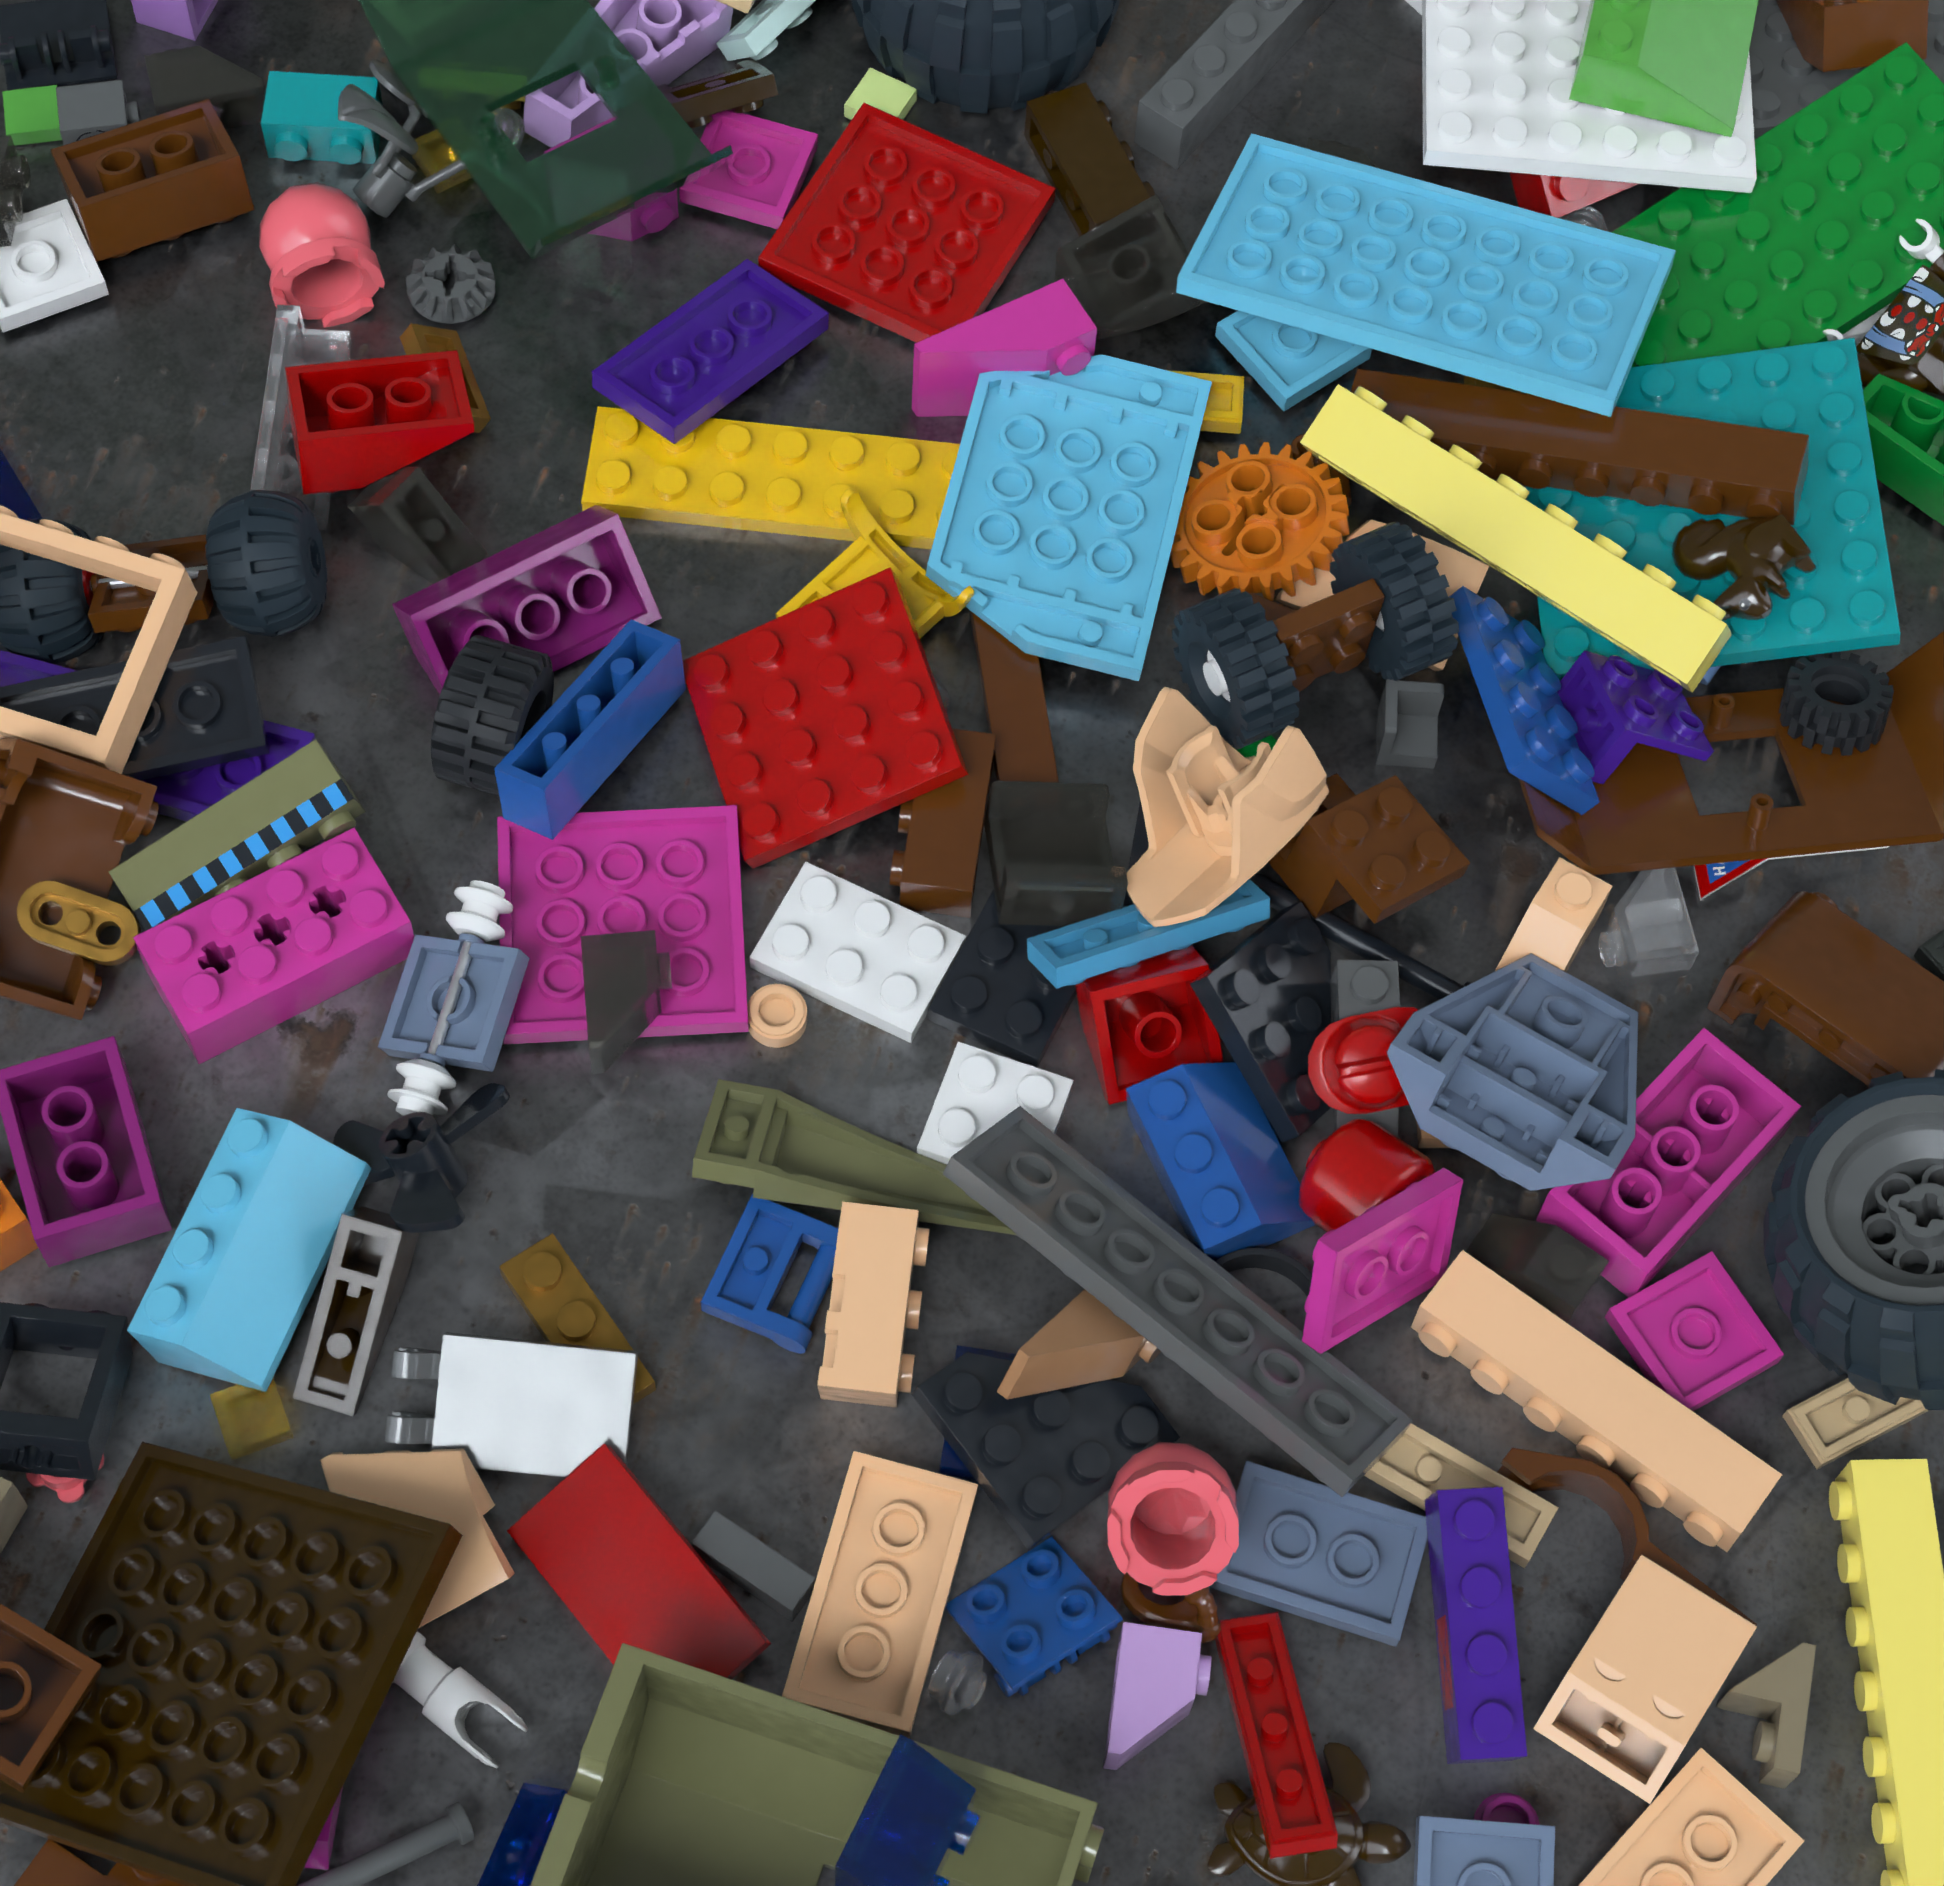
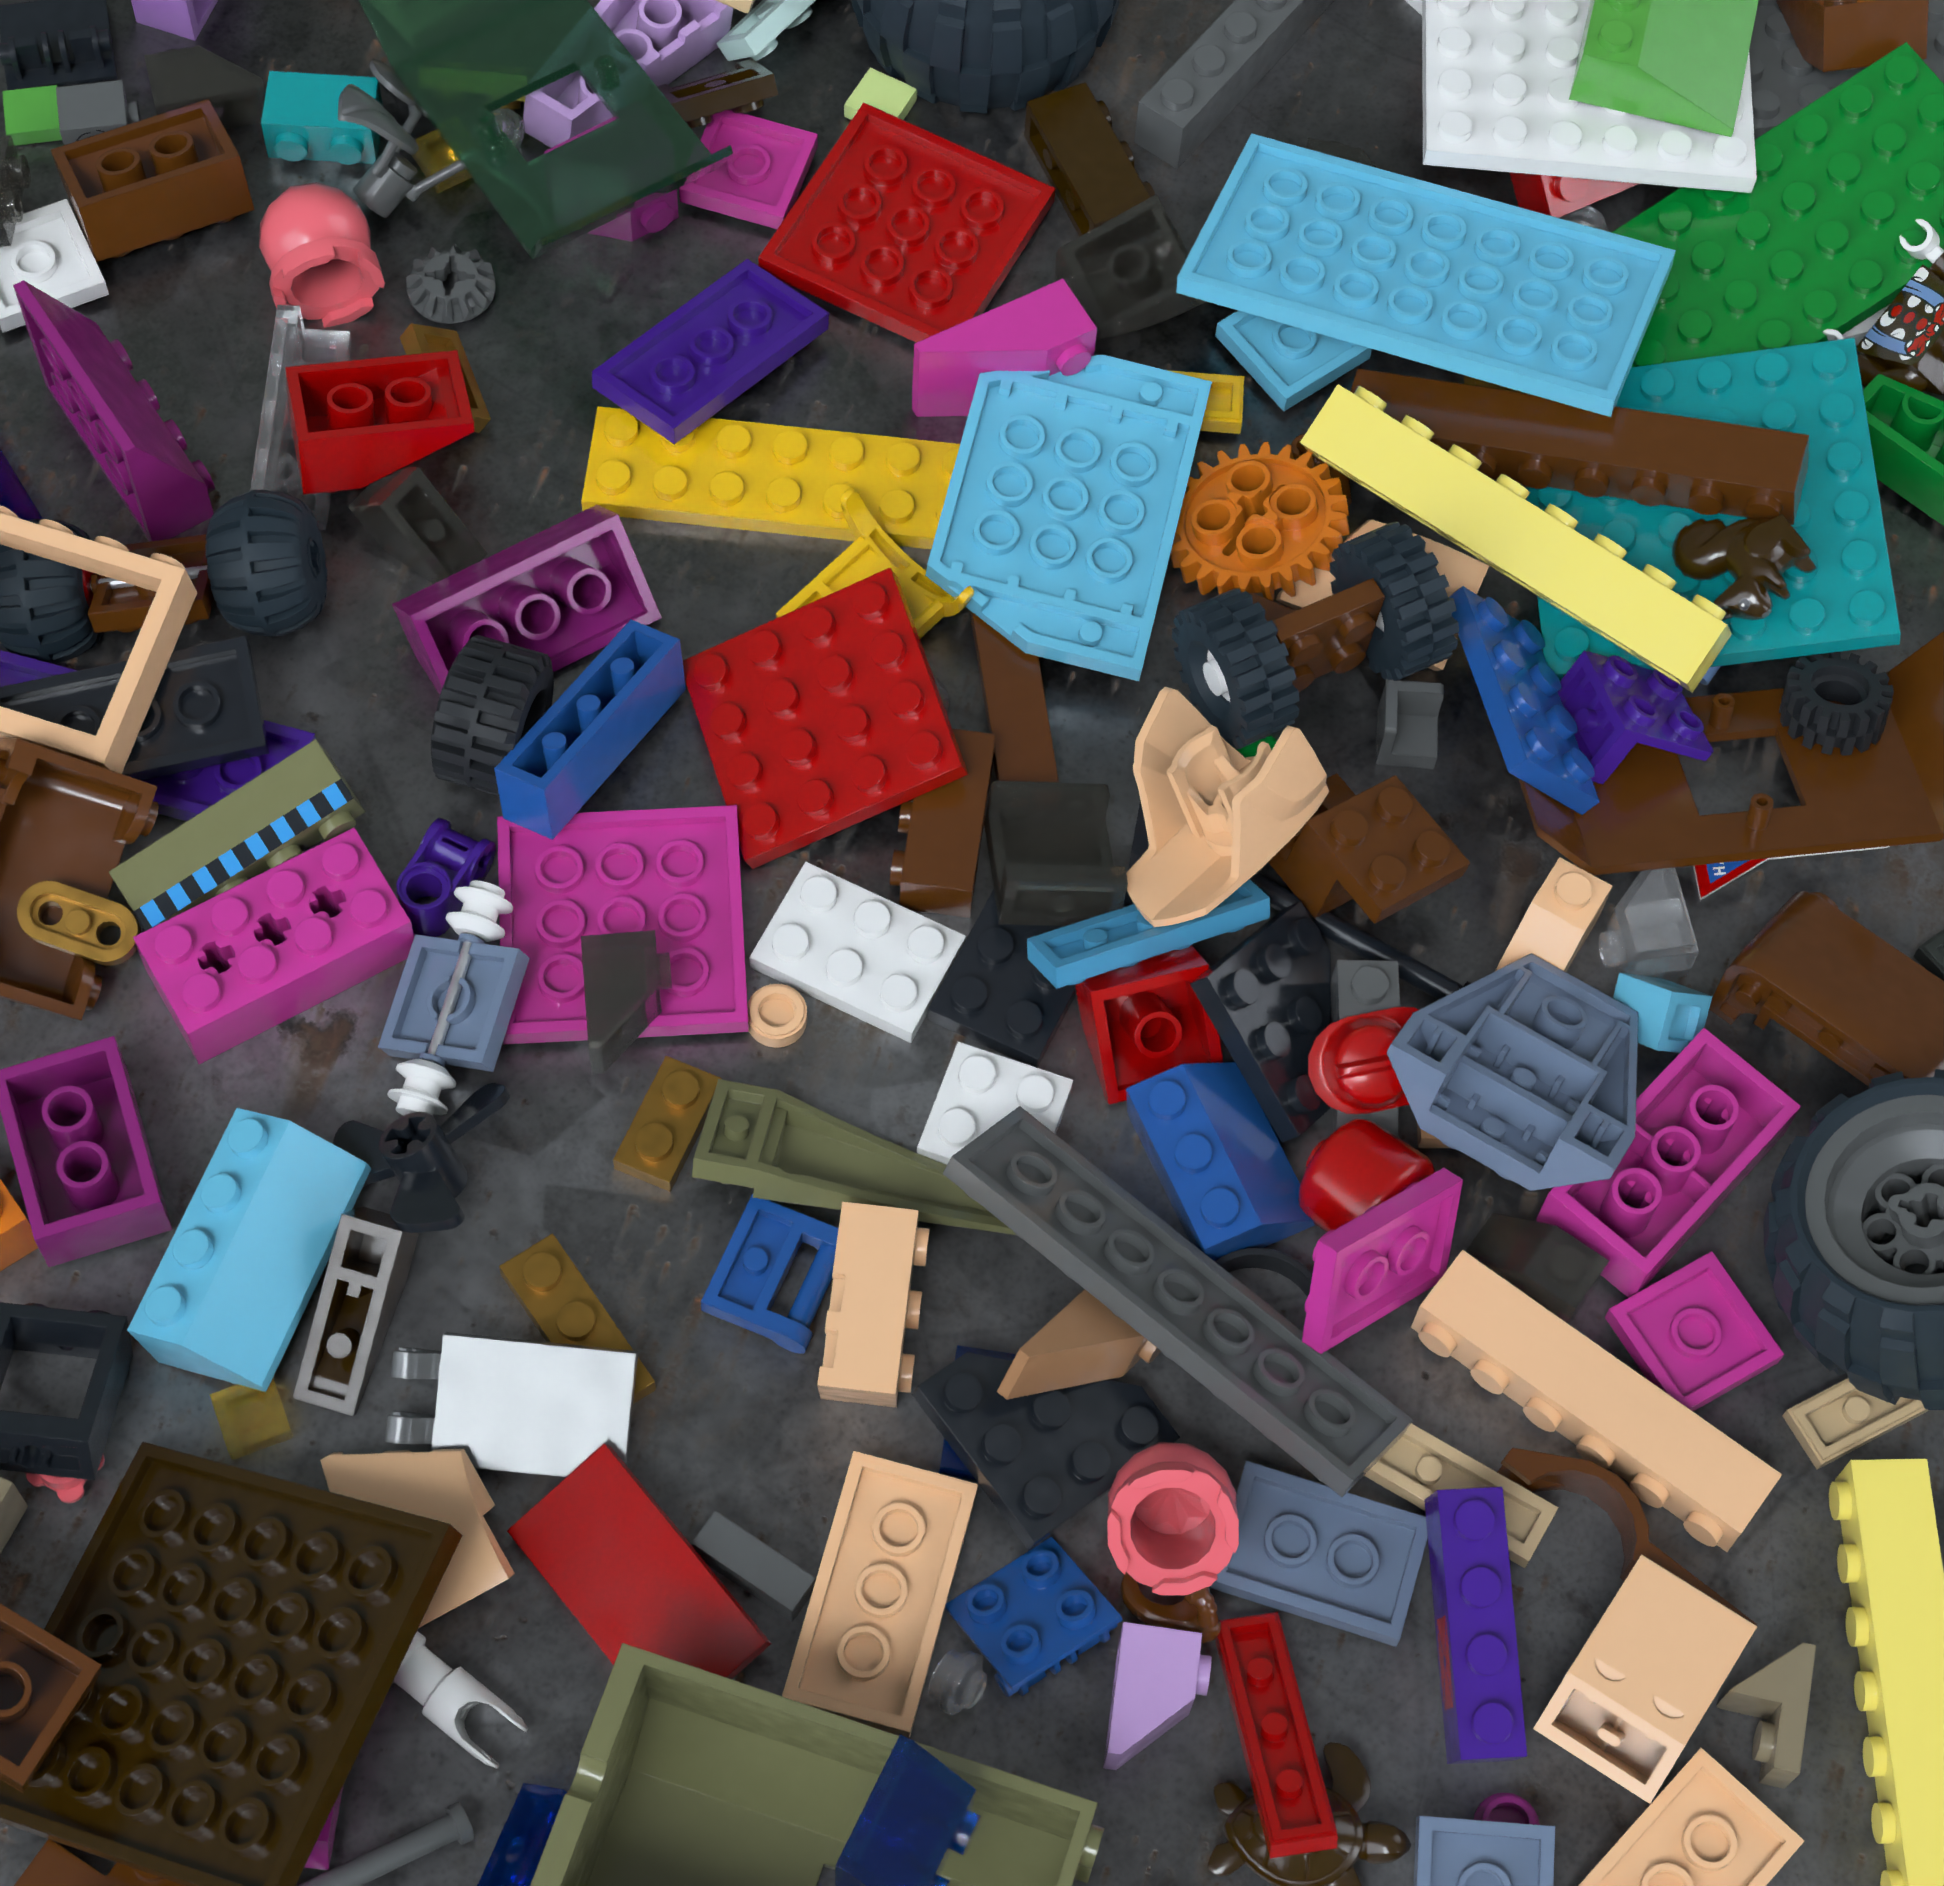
none -> magenta slope [13,280,215,541]
none -> dark purple piece [396,818,496,937]
none -> pearl gold plate [613,1056,722,1192]
none -> medium azure panel [1613,972,1713,1053]

